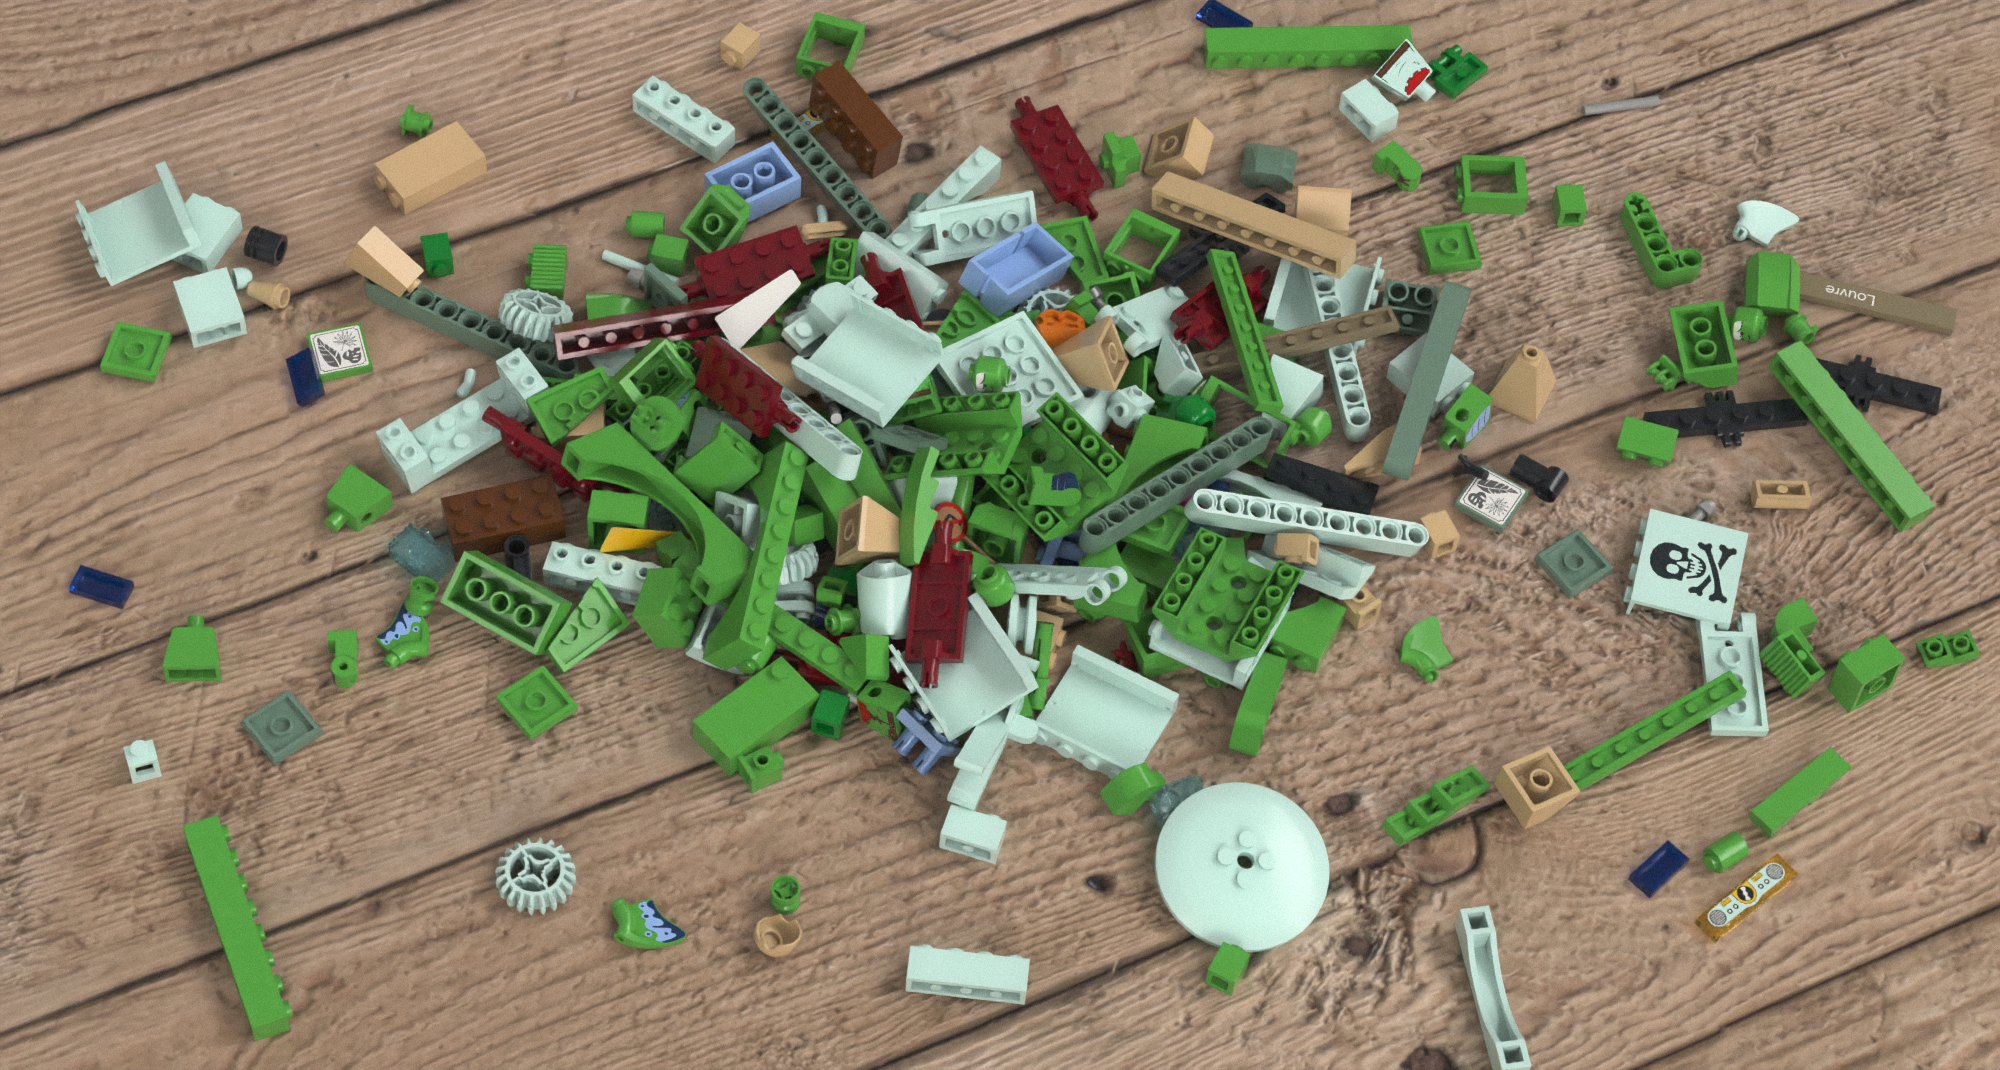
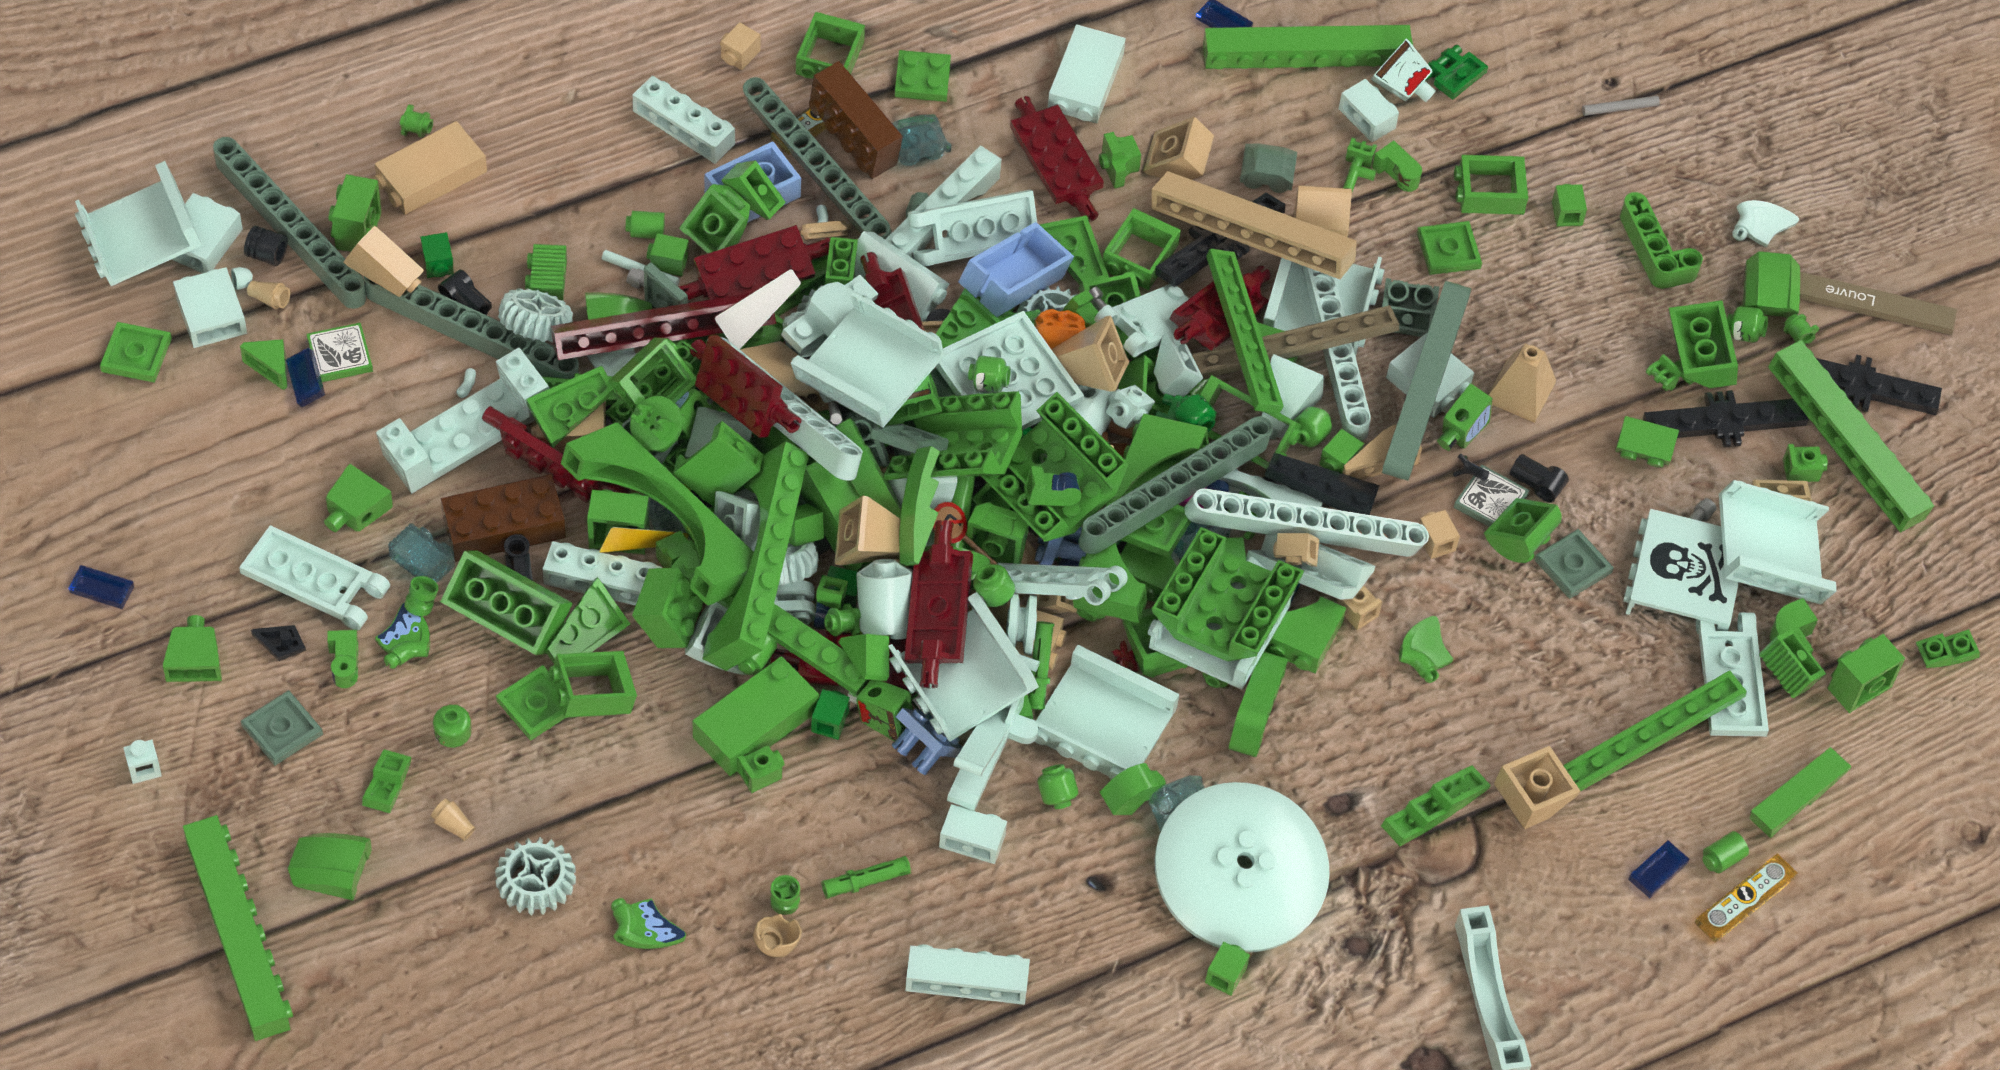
none -> sand green beam [213,137,366,309]
none -> light aqua hinge [239,525,390,631]
none -> bright green slope [240,339,288,390]
none -> black piece [251,625,306,661]
none -> bright green slope [288,833,372,901]
none -> bright green brick [329,174,382,252]
none -> bright green slope [362,749,411,813]
none -> tan cone [431,799,476,841]
none -> bright green head [433,704,472,748]
none -> black piece [438,269,492,315]
none -> bright green window [549,651,637,718]
none -> bright green slope [721,160,786,220]
none -> bright green pin [821,856,911,899]
none -> clear light blue slope [892,114,952,165]
none -> bright green plate [895,50,951,102]
none -> bright green head [1037,764,1078,809]
none -> light aqua brick [1048,24,1126,124]
none -> bright green brick [1319,429,1364,473]
none -> bright green arm [1343,137,1377,192]
none -> bright green brick [1484,498,1562,563]
none -> light aqua panel [1719,480,1837,605]
none -> bright green brick [1783,444,1828,482]

